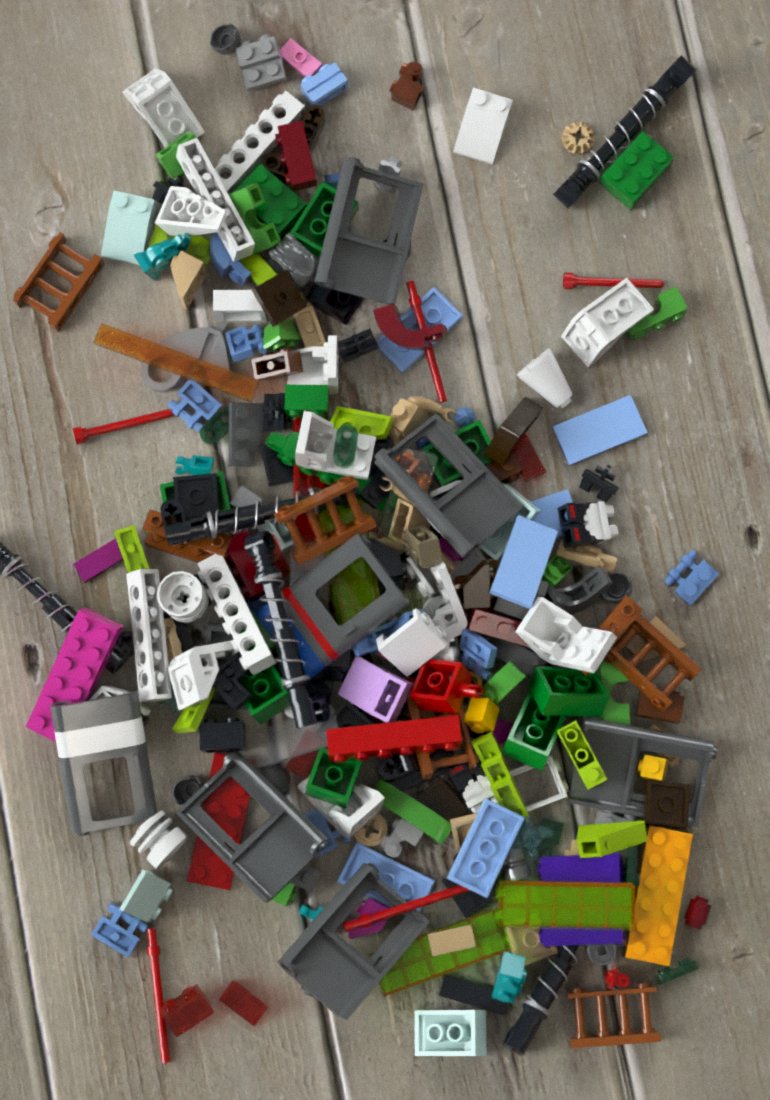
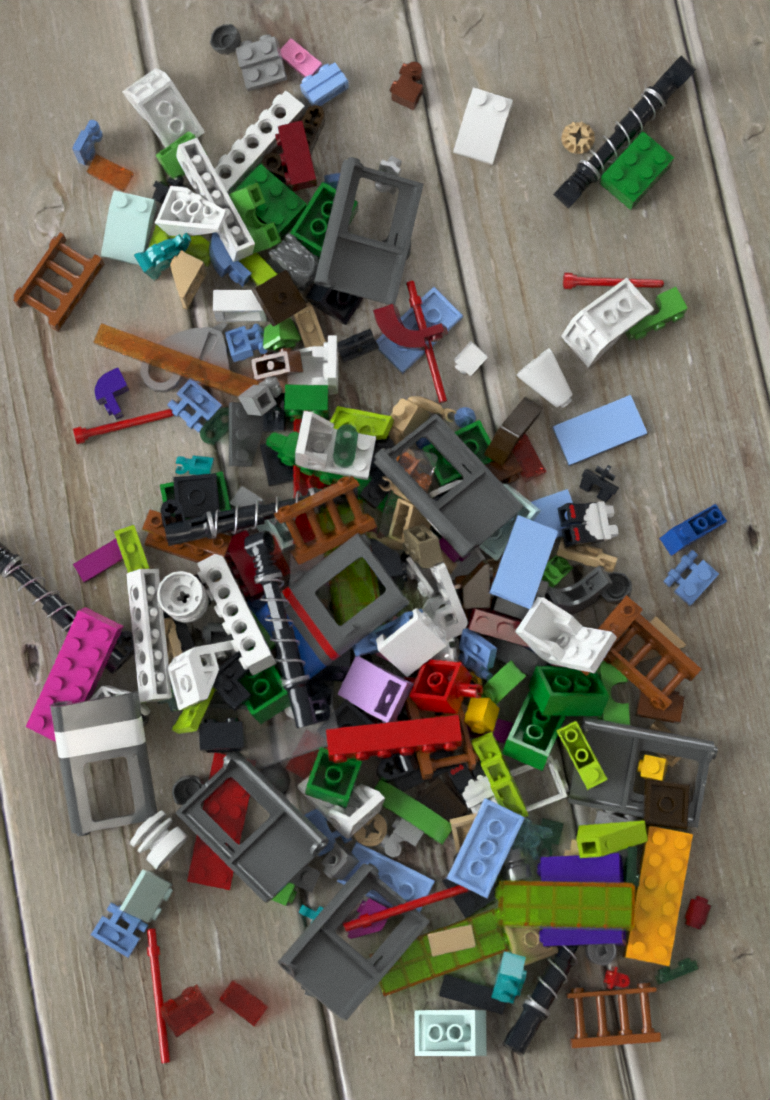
none -> medium blue plate [72,120,103,166]
none -> clear orange plate [87,154,134,192]
none -> dark purple brick [95,367,130,420]
none -> light grey brick [238,376,283,416]
none -> light grey brick [321,842,359,881]
none -> white brick [454,341,488,376]
none -> blue slope [659,504,727,556]

